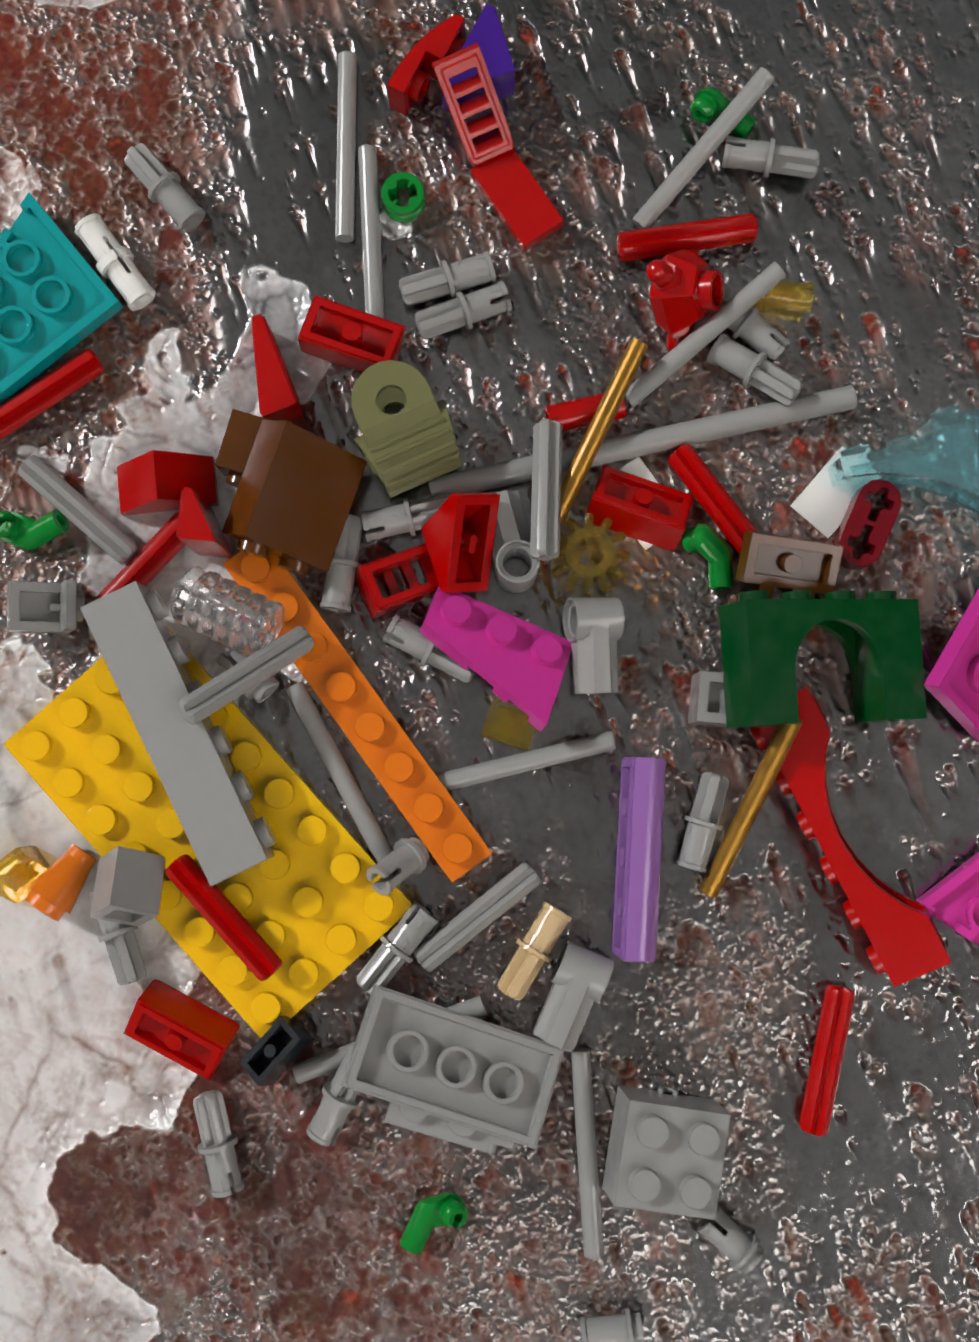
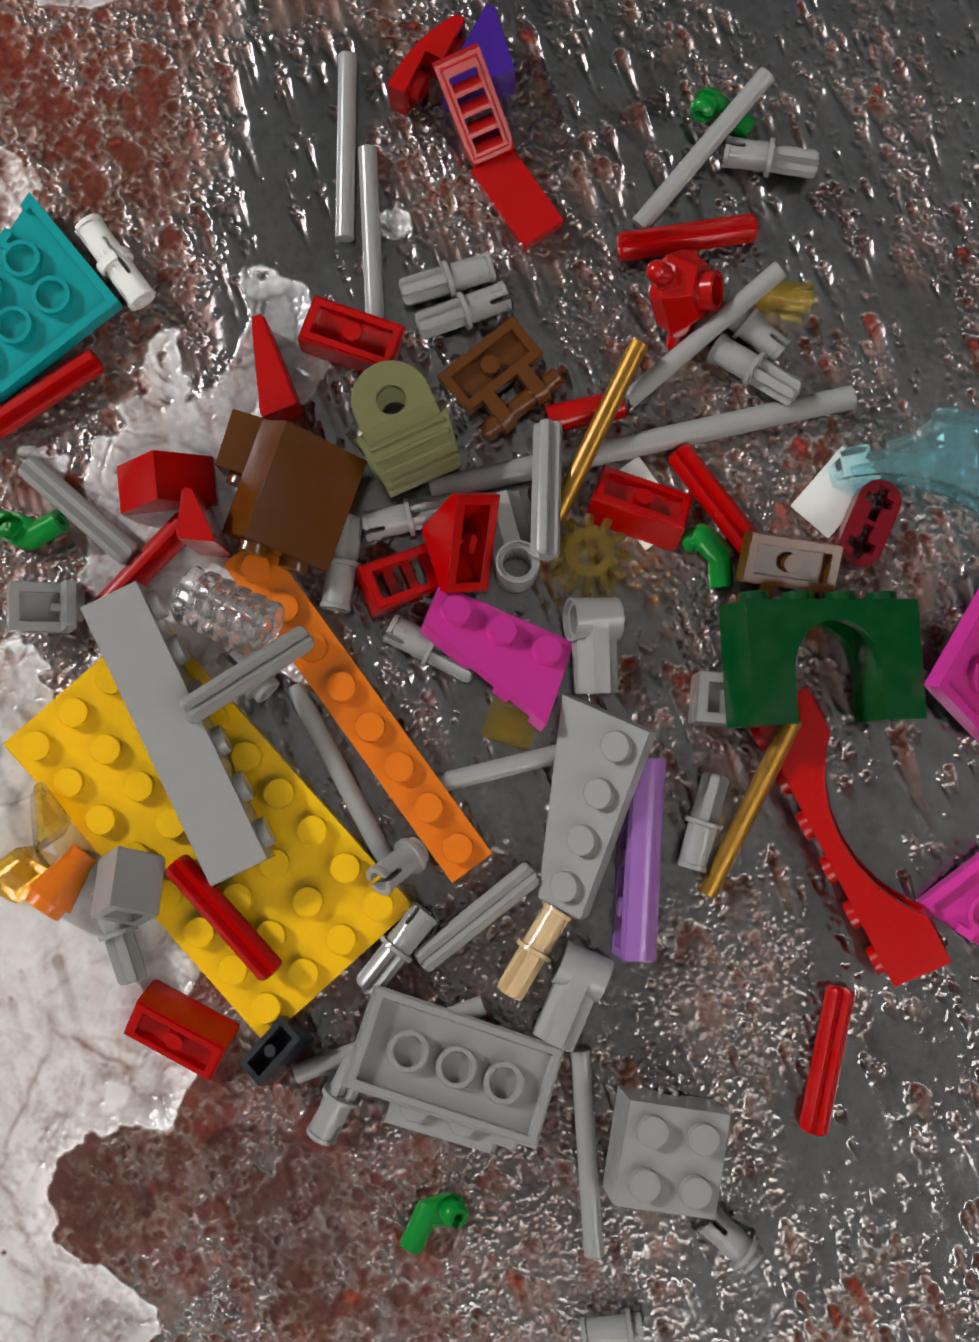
light grey axle [124,143,206,233] -> none
light grey axle [193,1090,244,1198] -> none
green bush [381,172,425,223] -> none
none -> clear yellow slope [30,782,71,854]
none -> reddish brown plate [437,316,564,442]
none -> light grey wing [538,694,657,919]

